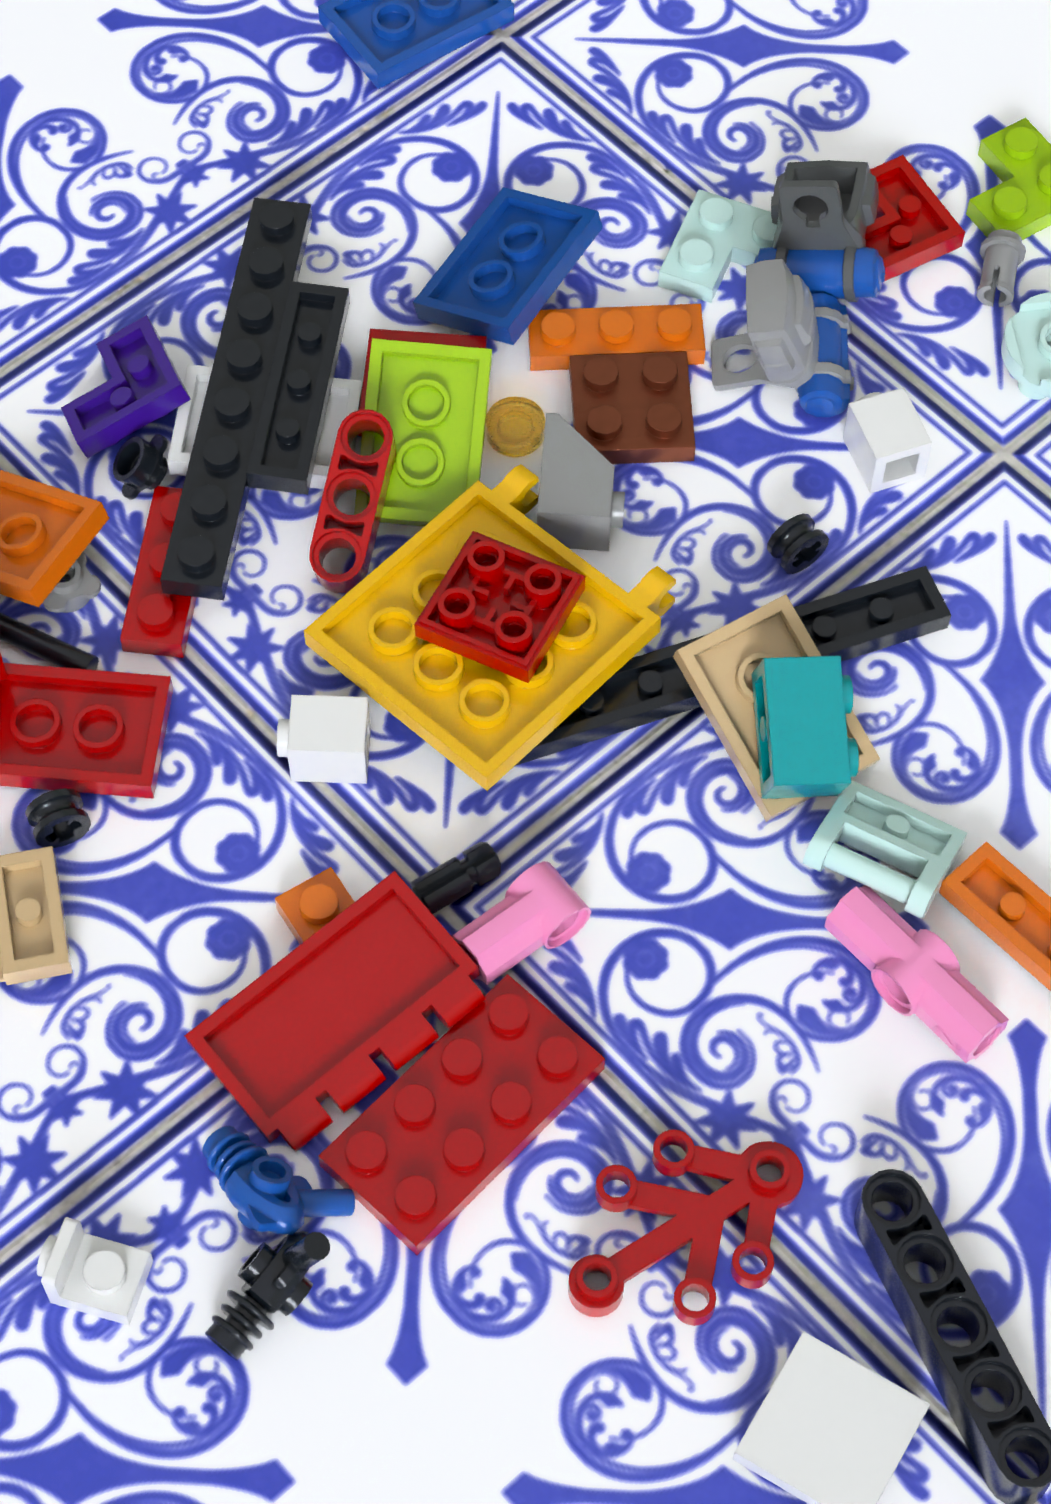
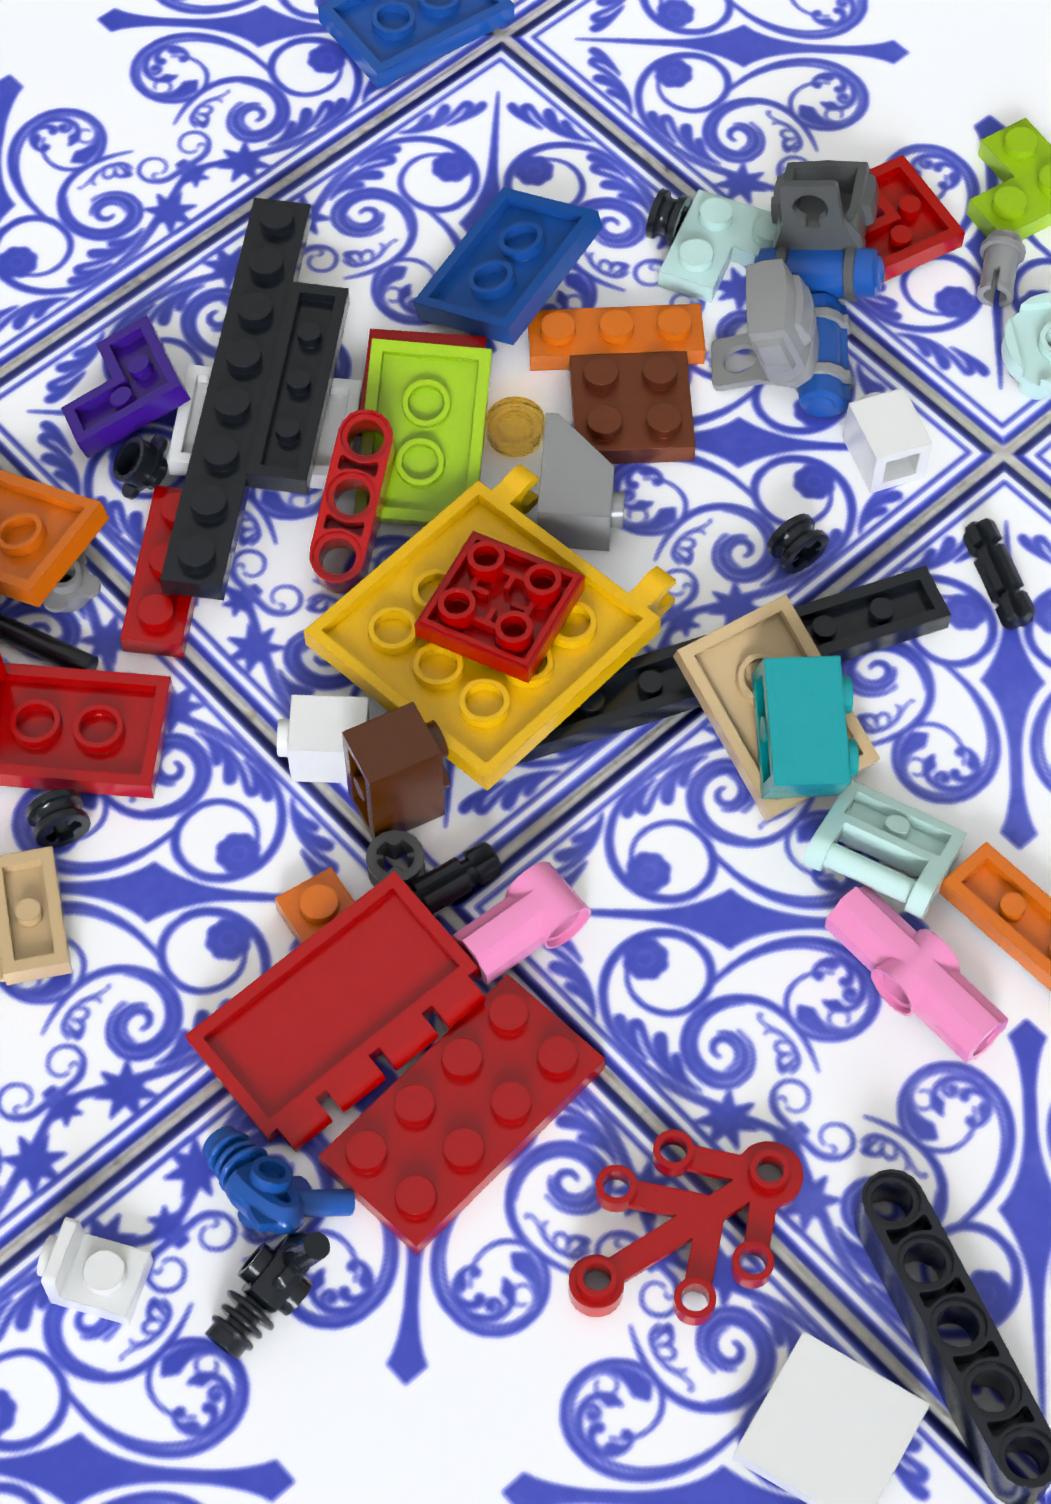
none -> reddish brown brick [342,702,450,840]
none -> dark grey bush [366,830,425,889]
none -> black bush [645,188,691,245]
none -> black axle [963,518,1035,630]

